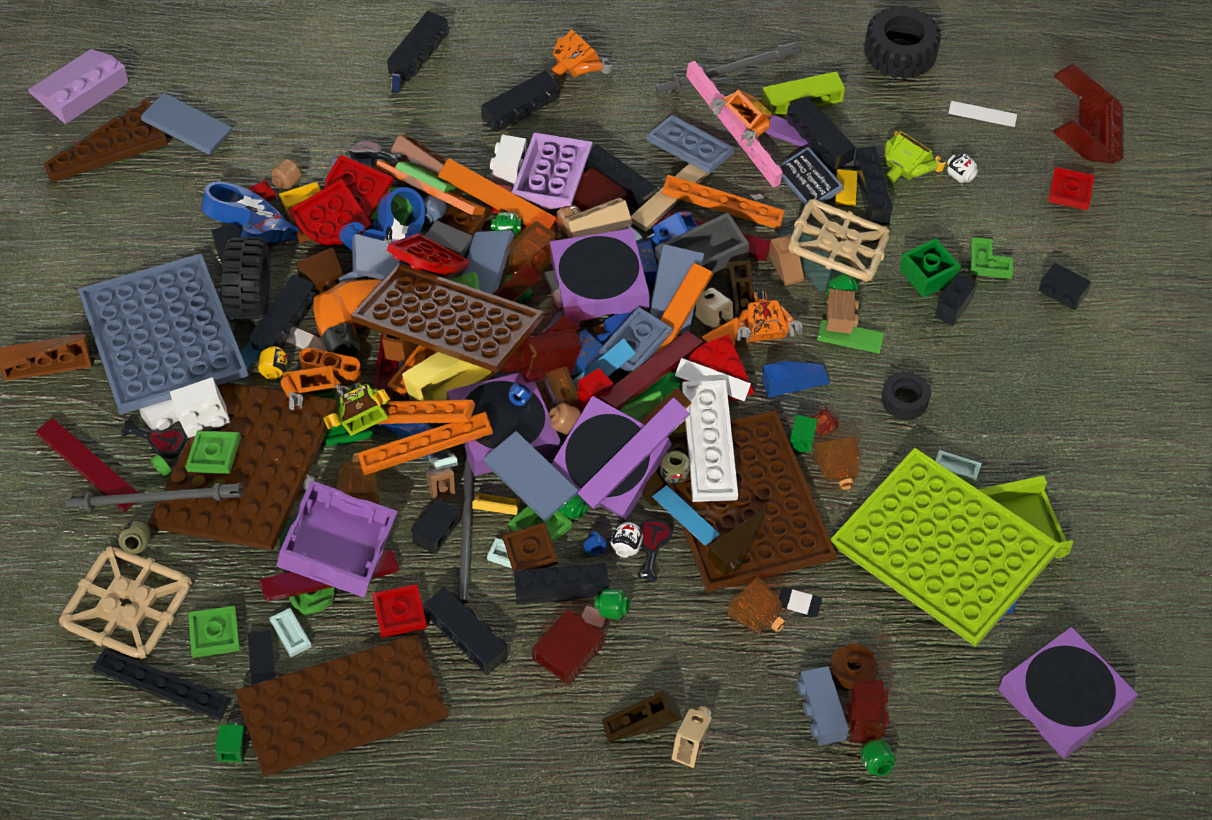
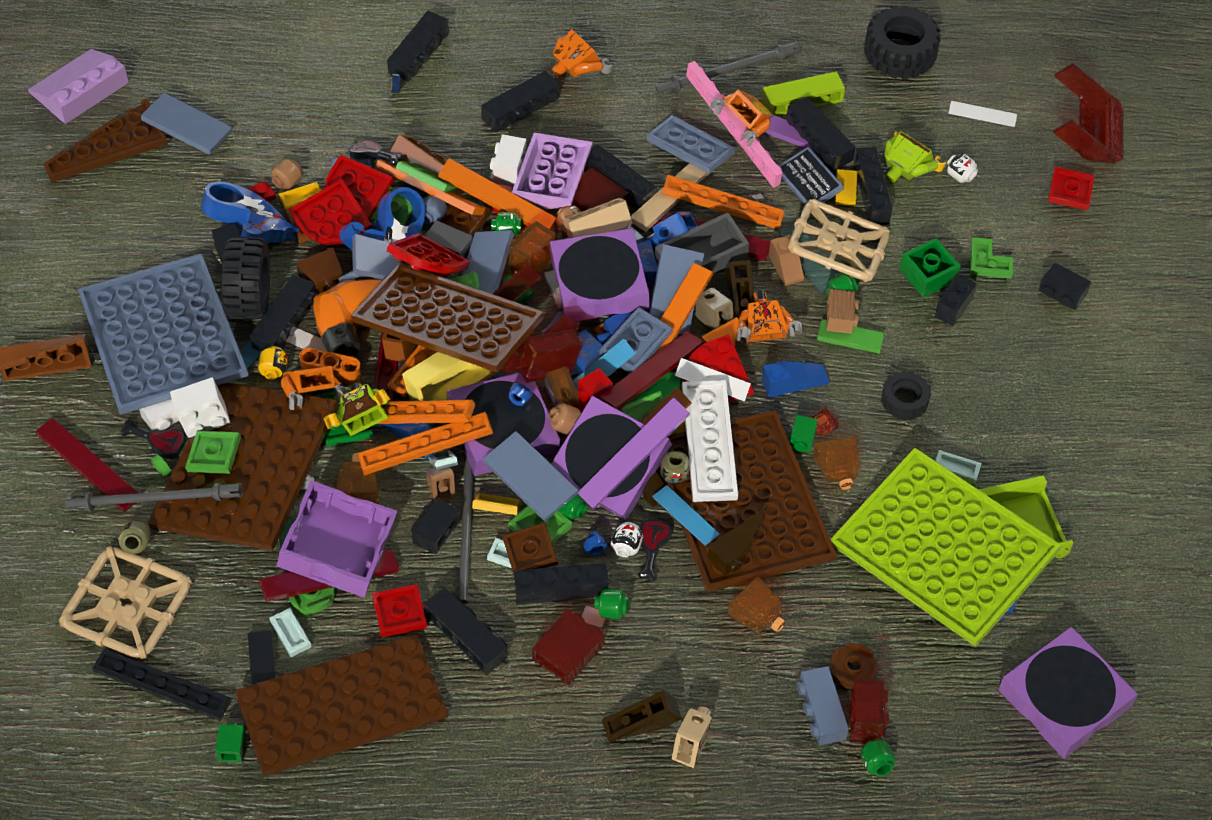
bright green plate [188,606,240,658] -> none
sticker [777,587,822,617] -> none

